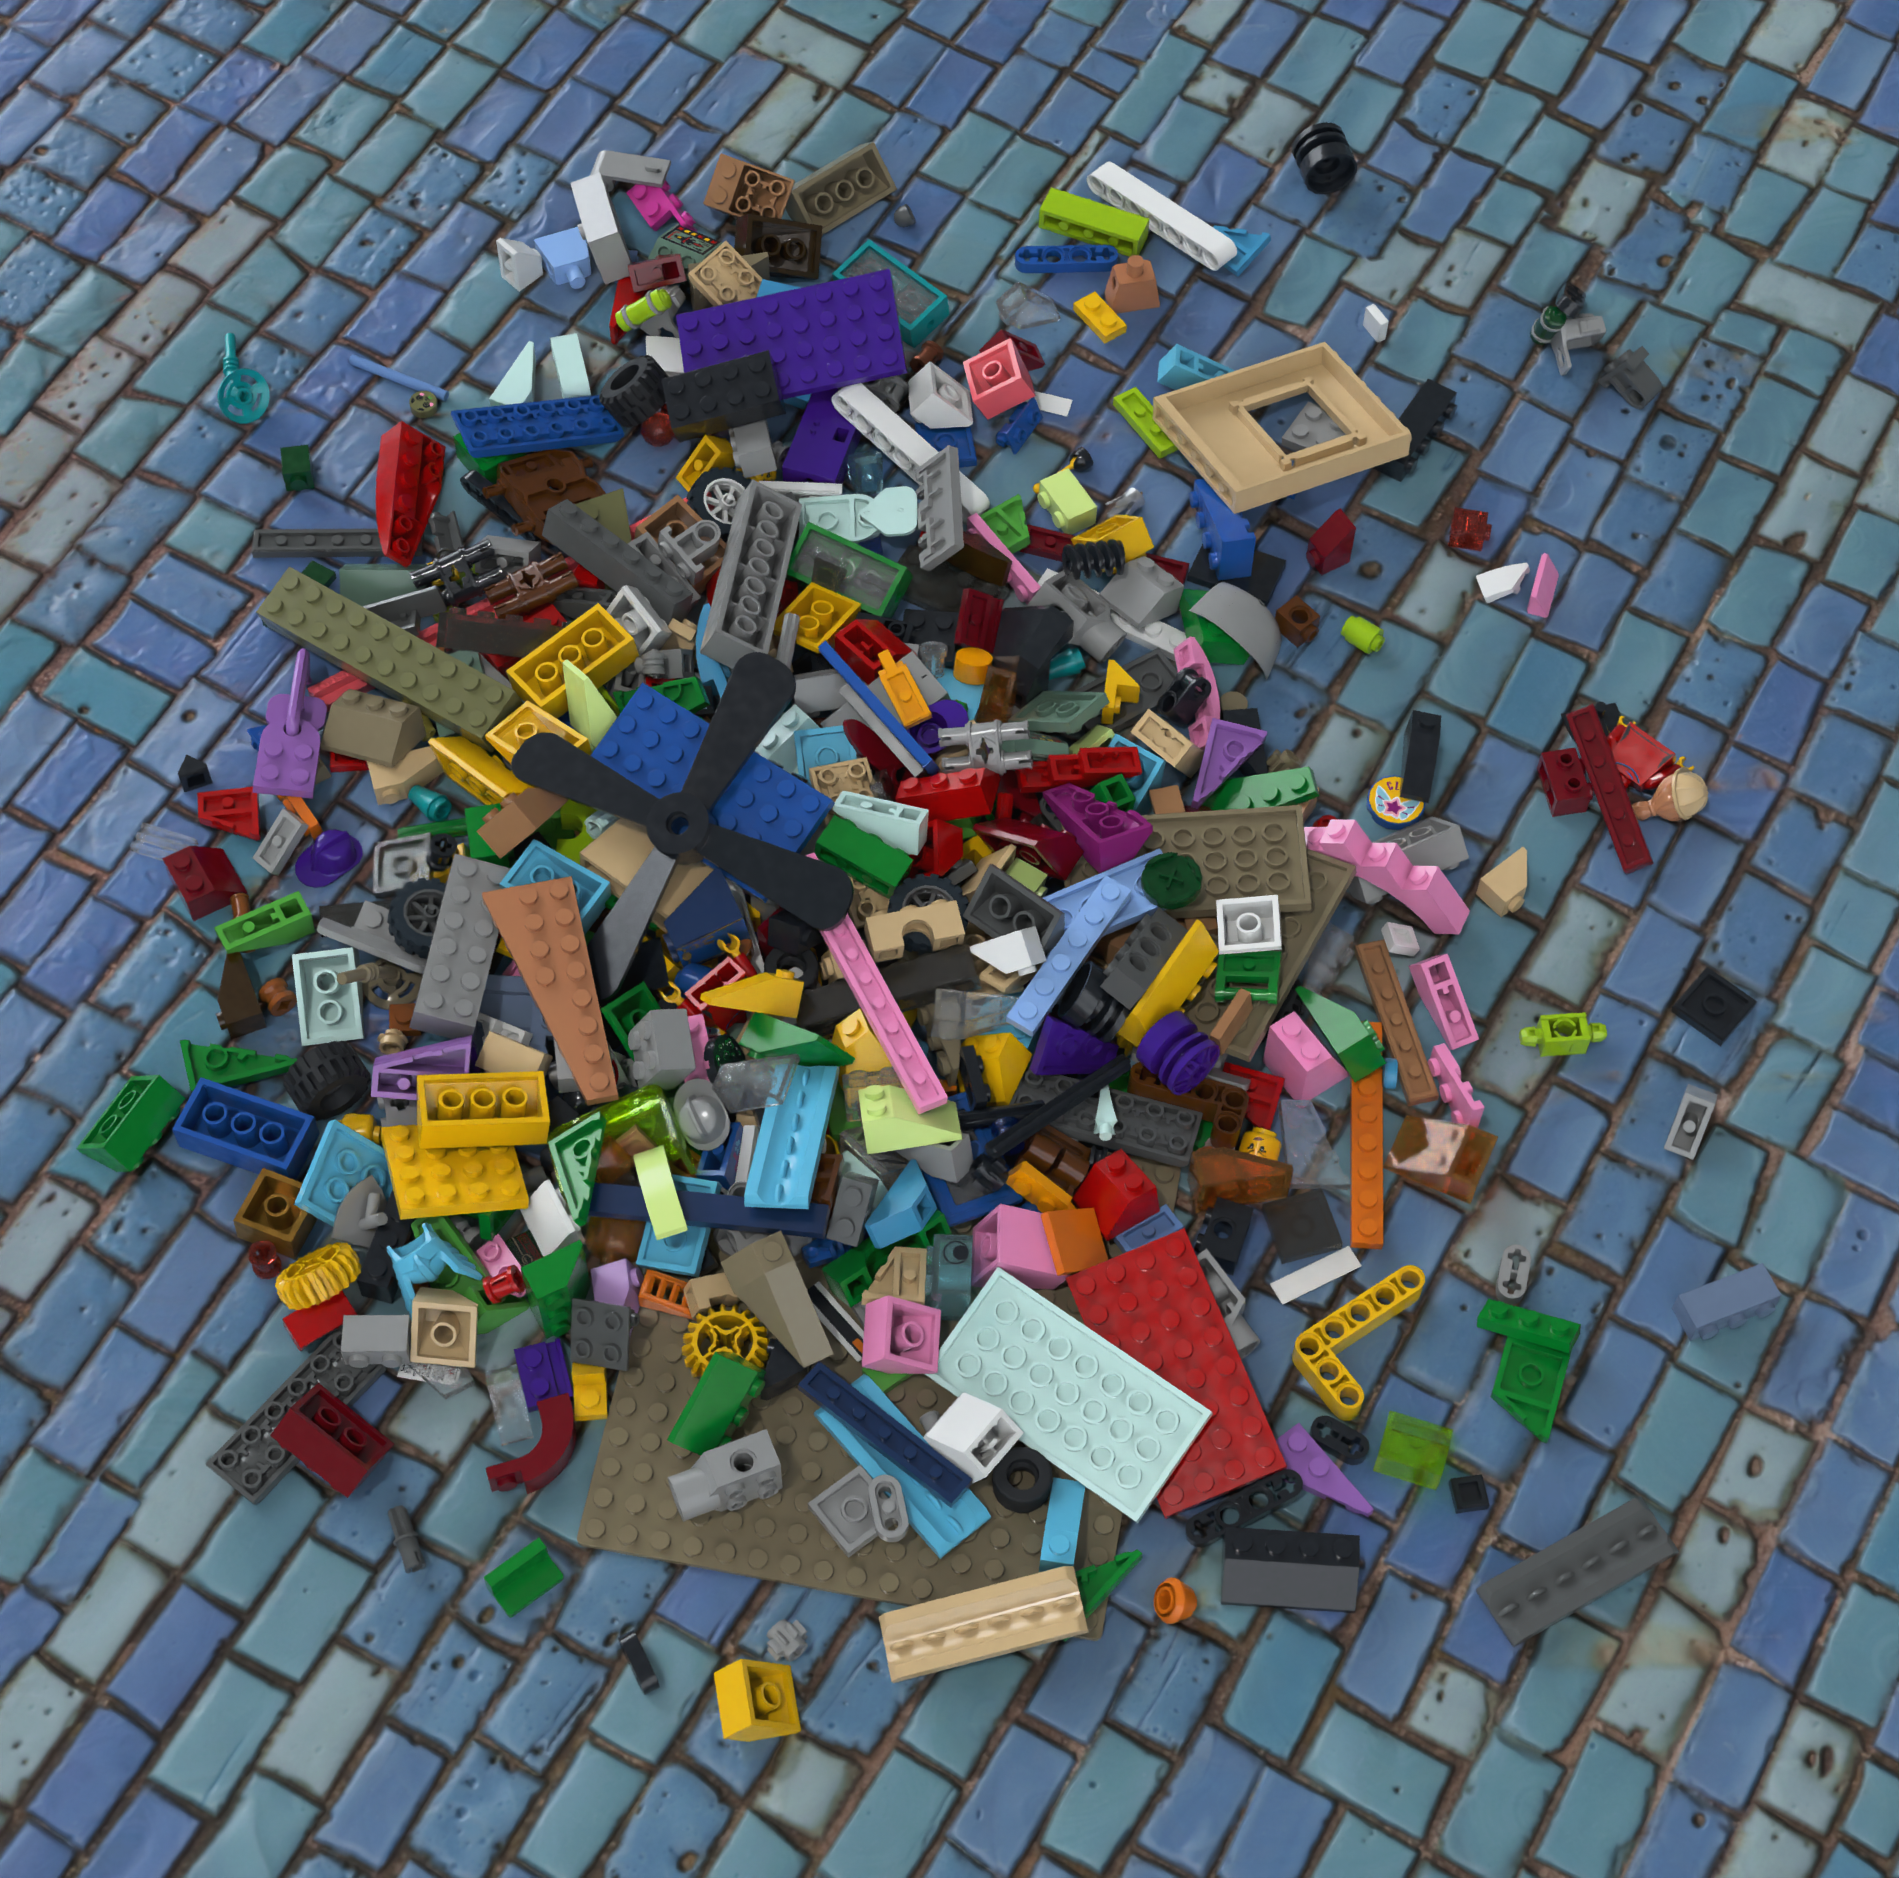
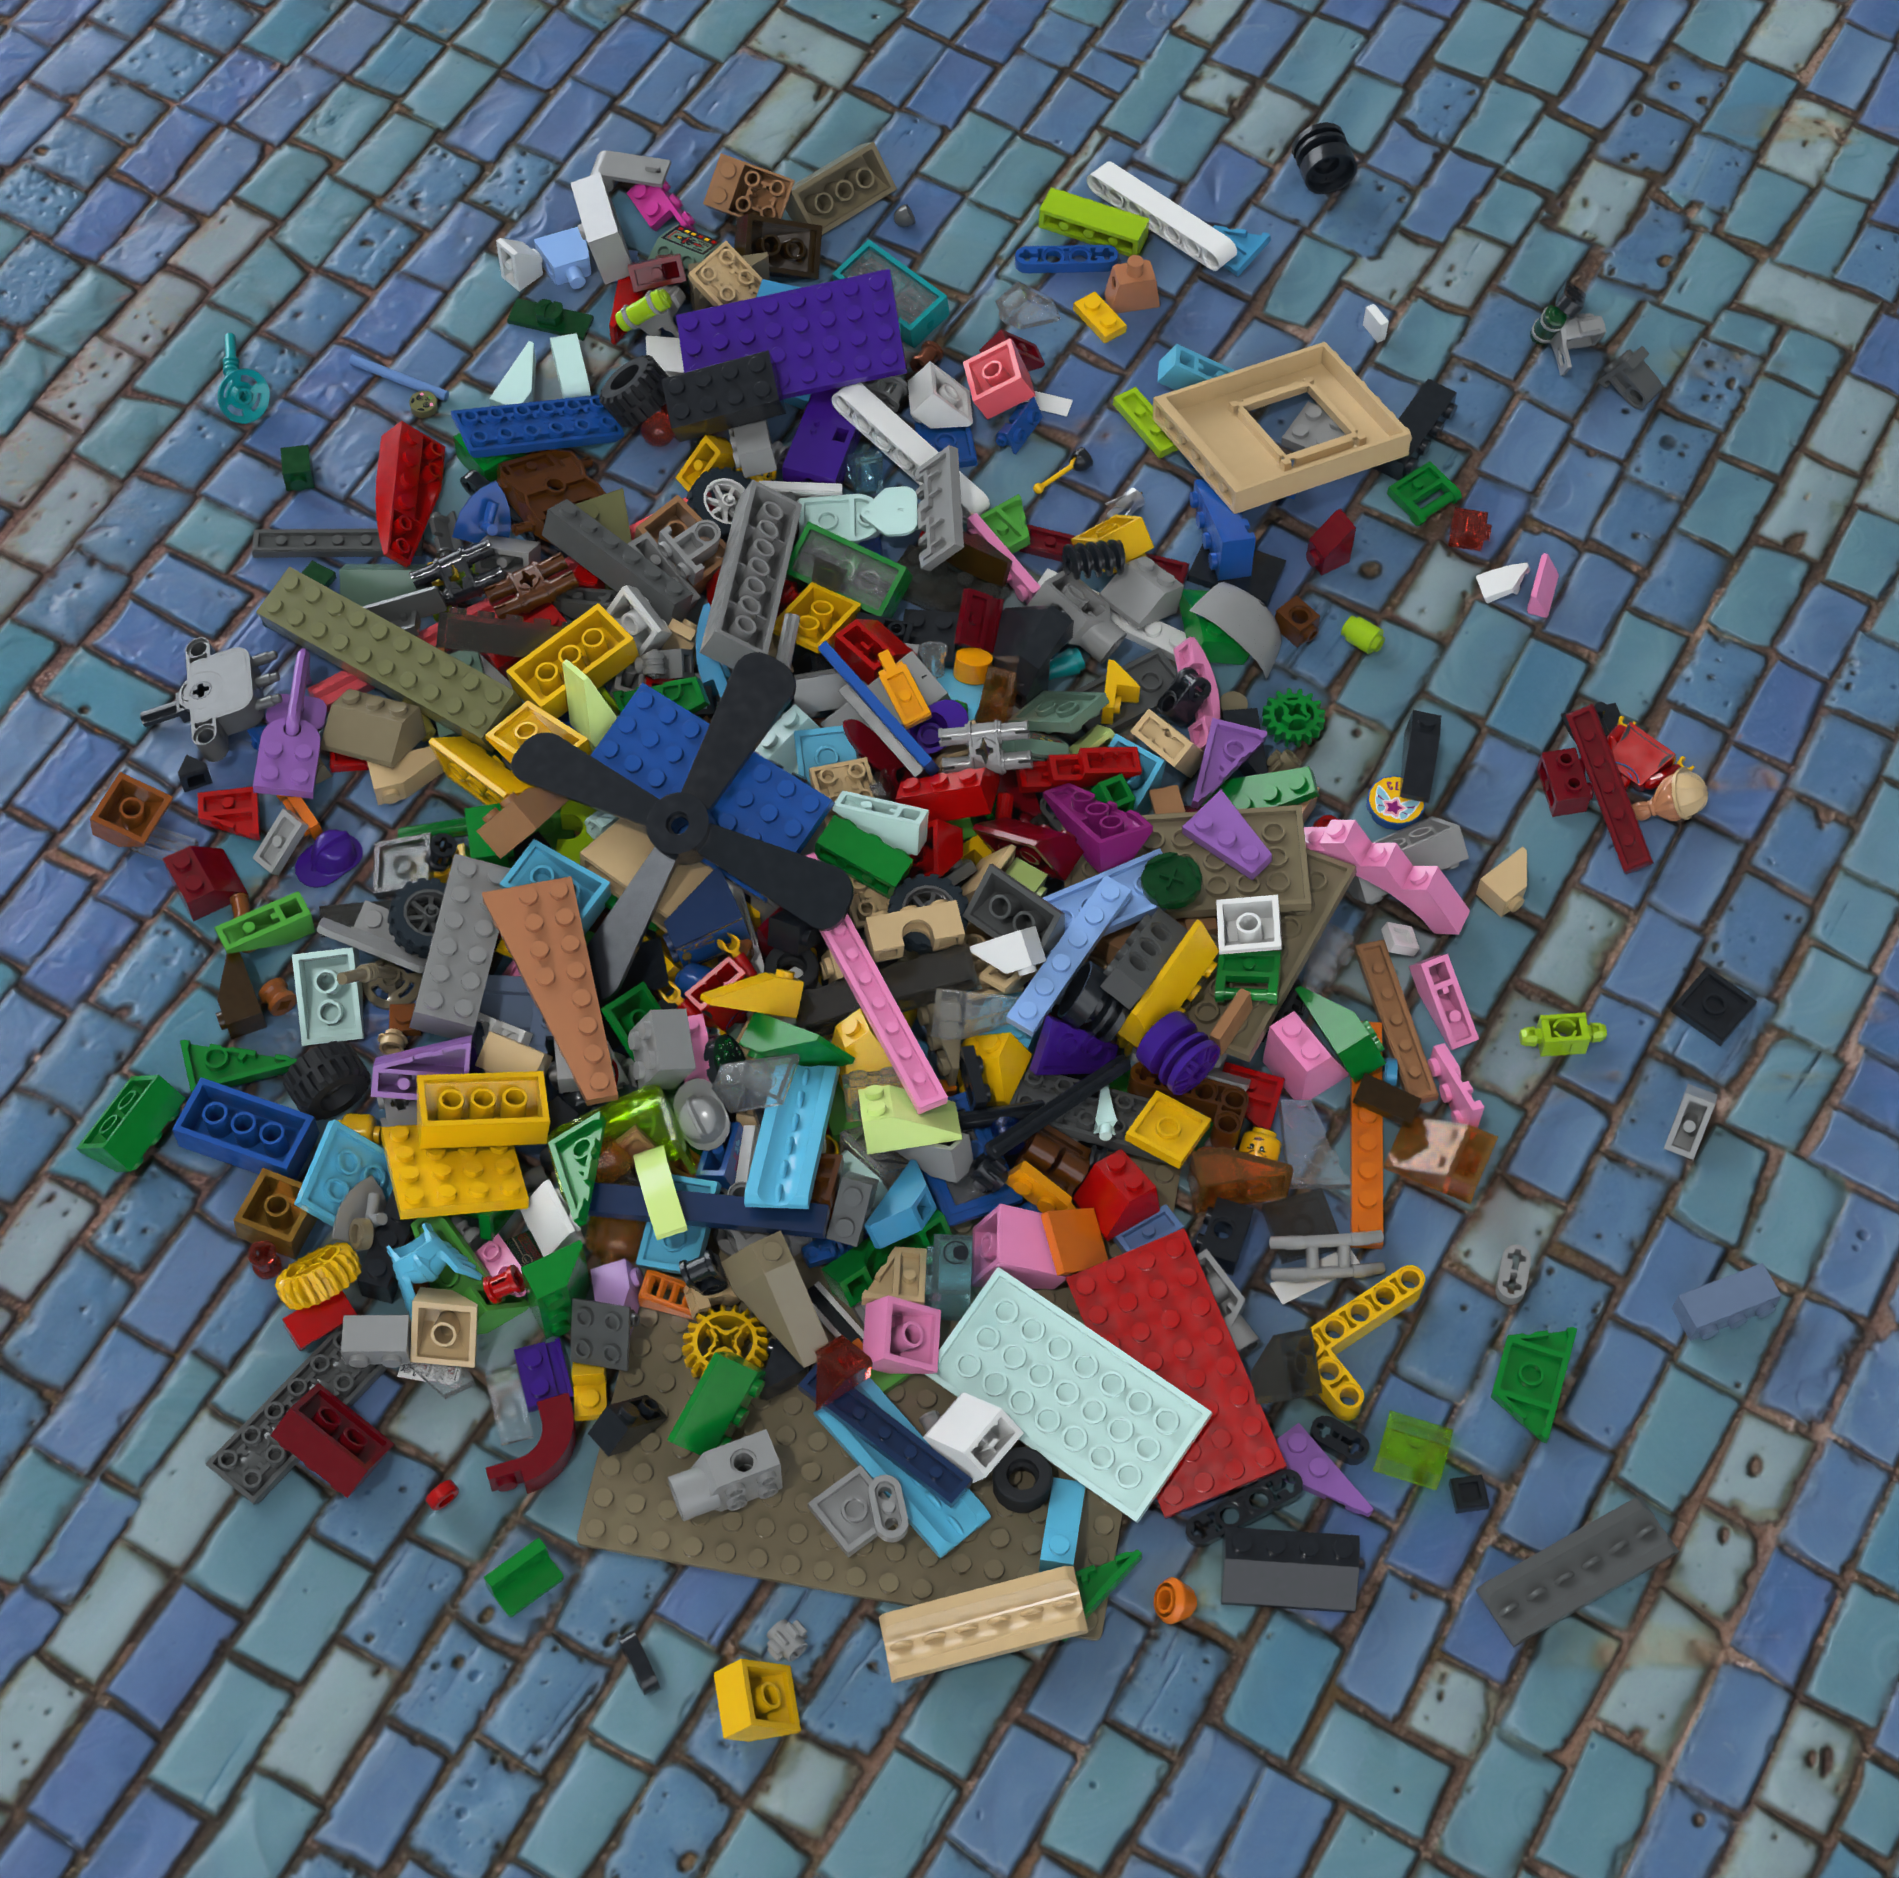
dark grey axle [388,1505,426,1573] -> none
teal cone [408,785,452,822] -> none
yellowish green brick [1037,468,1097,535] -> none
green plate [1477,1299,1581,1353] -> none
none -> dark orange slope [90,772,173,847]
none -> dark grey piece [140,637,283,762]
none -> dark tan tile [349,1218,374,1250]
none -> red tile [425,1479,459,1511]
none -> blue shield [452,480,511,543]
none -> dark green piece [507,298,594,341]
none -> black slope [588,1395,668,1457]
none -> black piece [679,1249,729,1296]
none -> red bush [779,585,802,608]
none -> clear red slope [815,1335,873,1411]
none -> yellow plate [1125,1090,1211,1169]
none -> medium lavender wing [1182,790,1272,880]
none -> clear smoke slope [1251,1328,1322,1405]
none -> green gear [1262,688,1325,748]
none -> light grey piece [1269,1230,1385,1281]
none -> dark brown tile [1352,1073,1422,1128]
none -> green plate [1387,461,1462,526]

